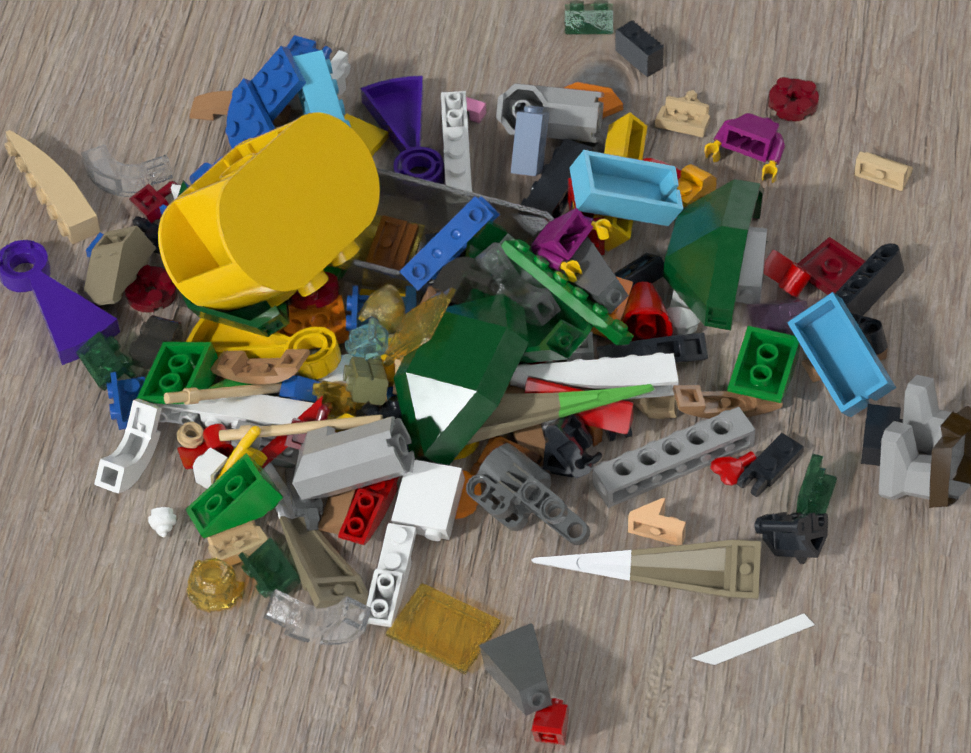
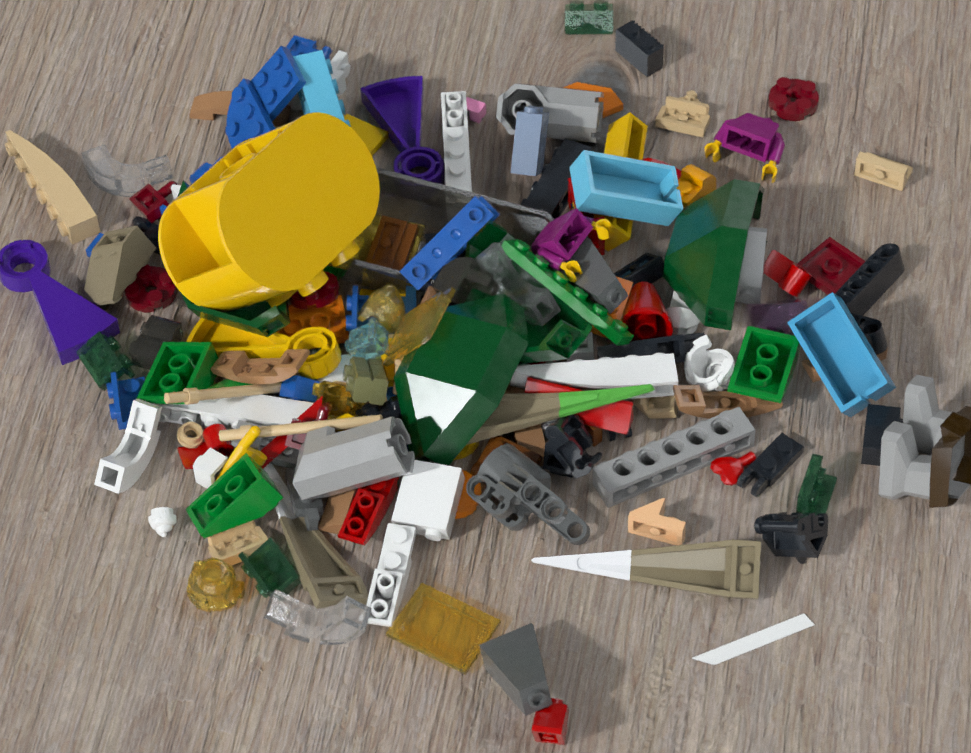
none -> white helmet [684,335,735,392]

